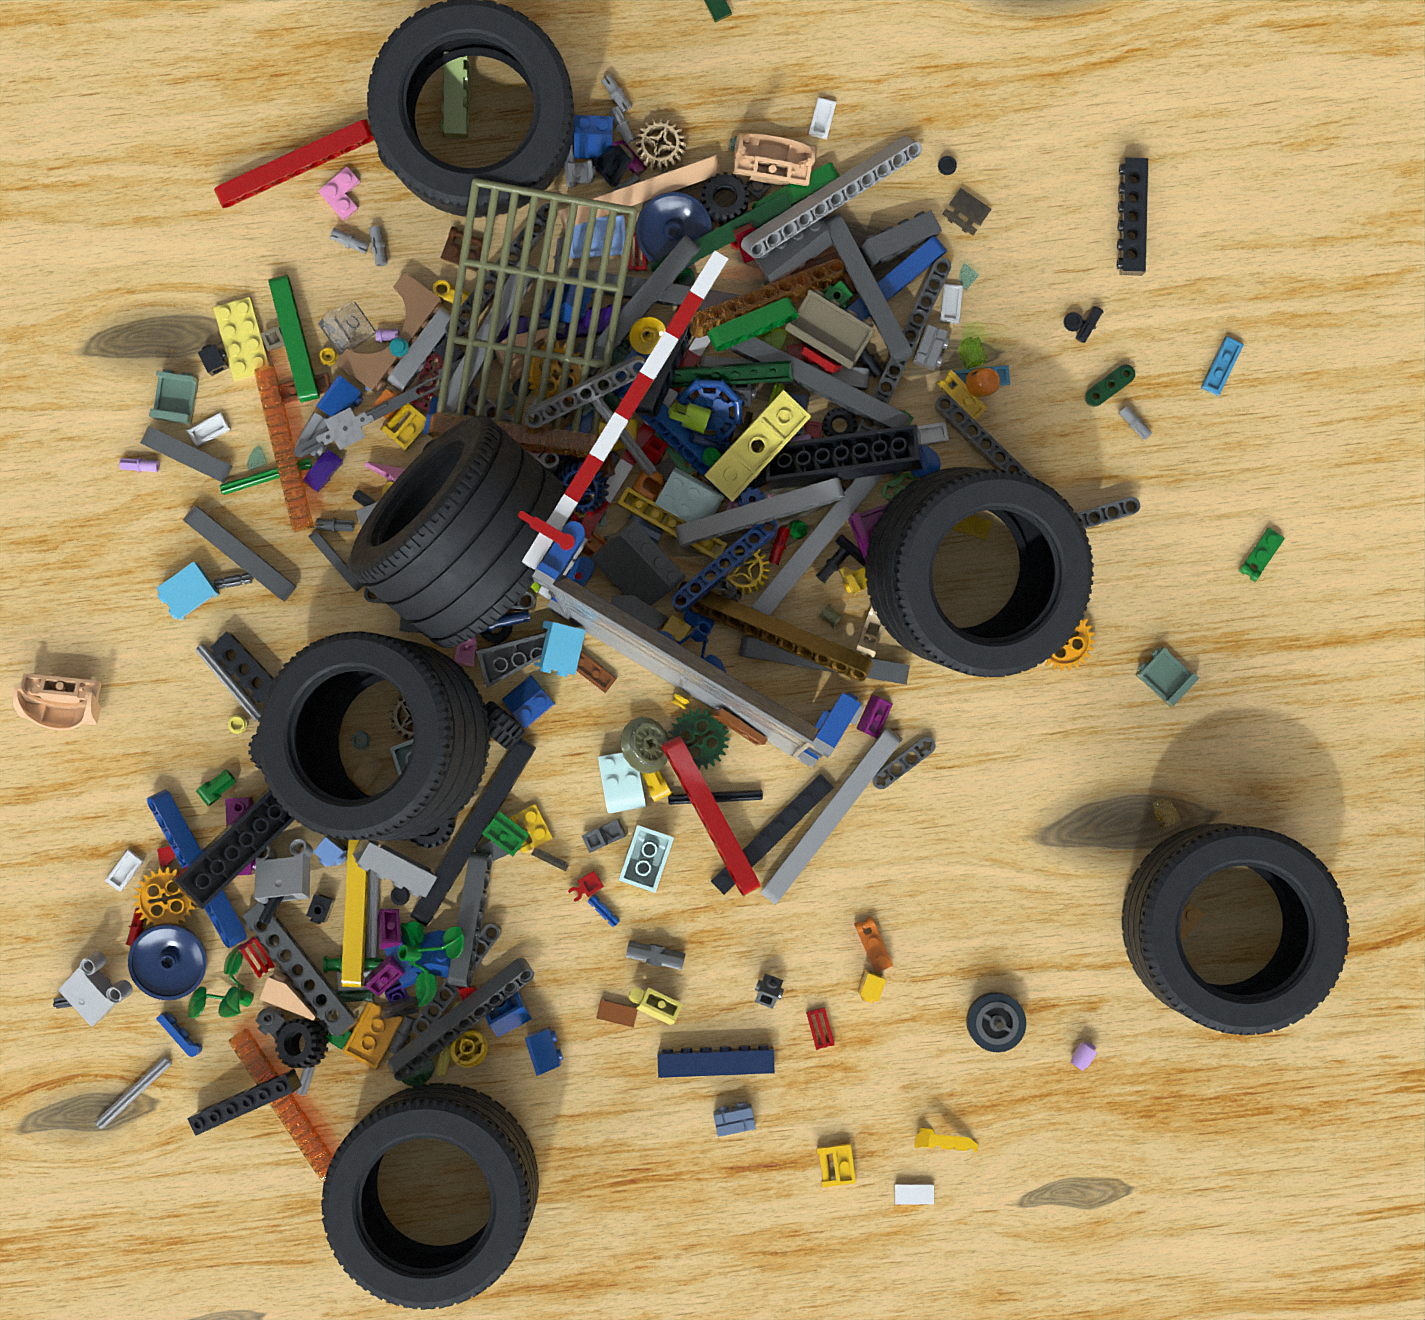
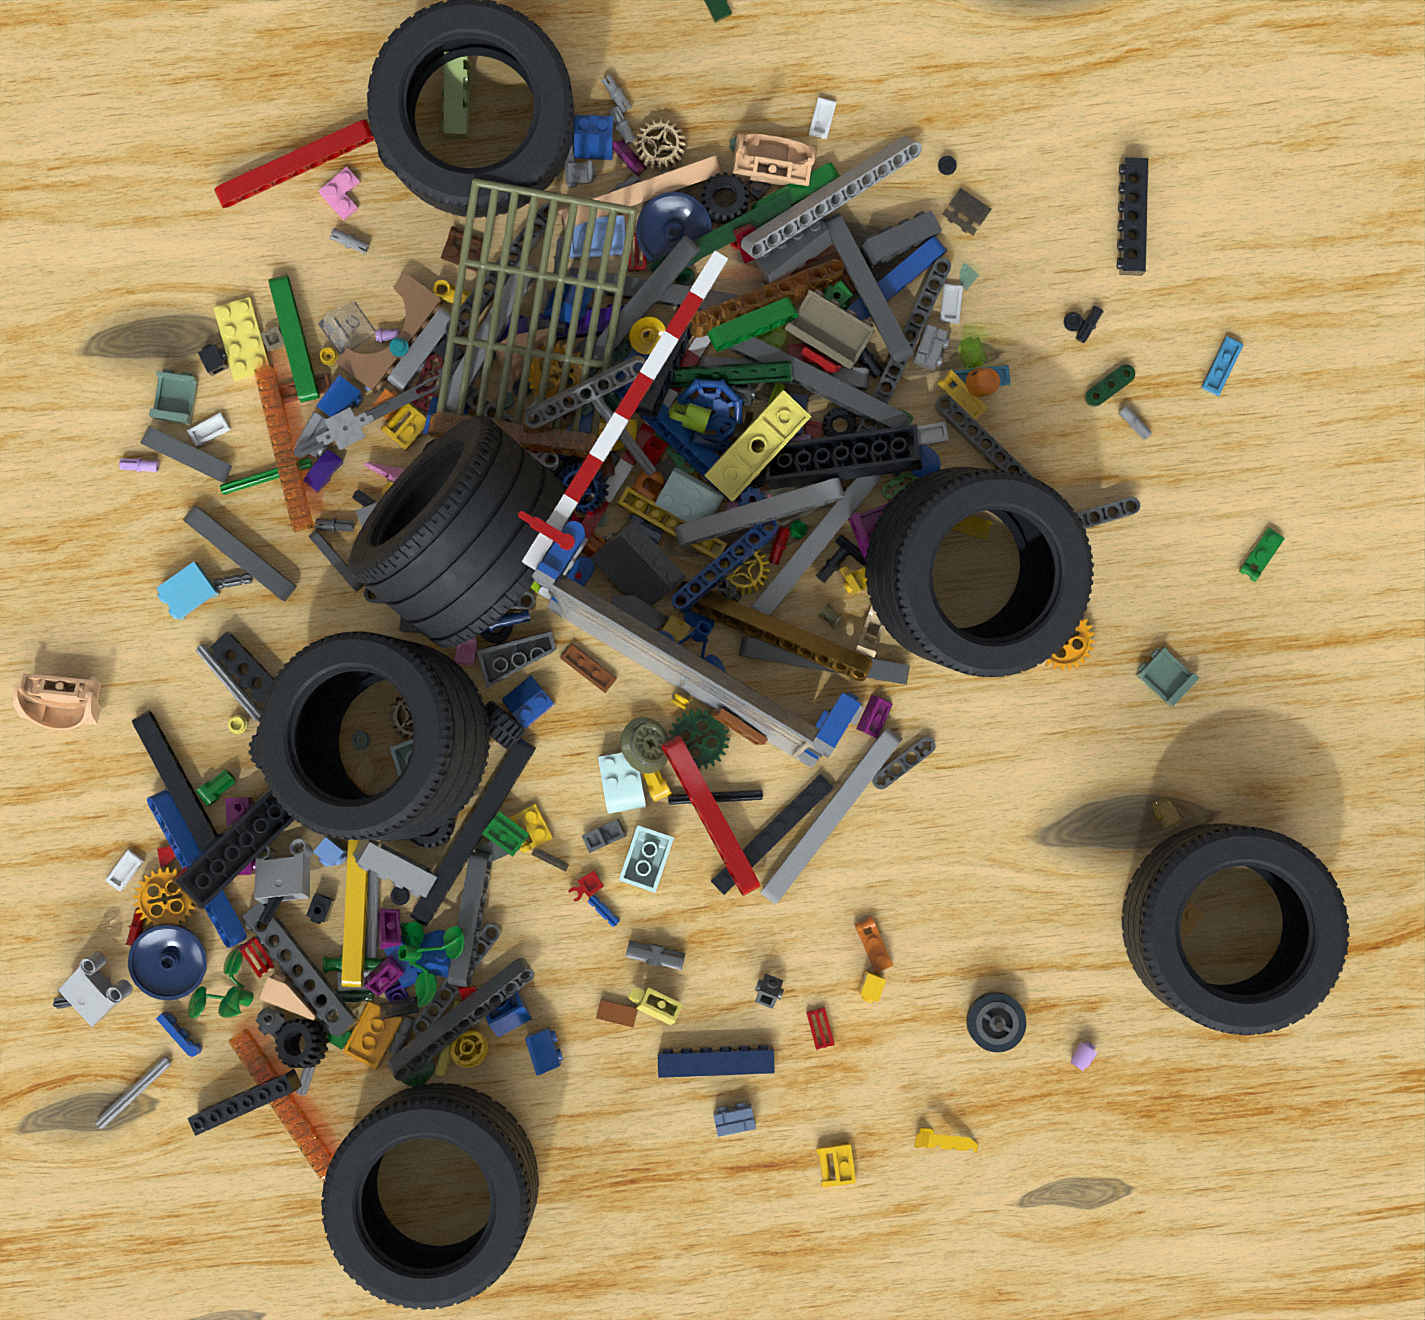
clear light blue tile [247,446,267,471] -> none
light grey pin [369,226,388,266] -> none
medium azure panel [534,620,586,677] -> none
black wing [592,144,634,187] -> none
green plate [702,447,721,466] -> none
white tile [895,1183,934,1204] -> none
none -> black beam [132,710,218,851]

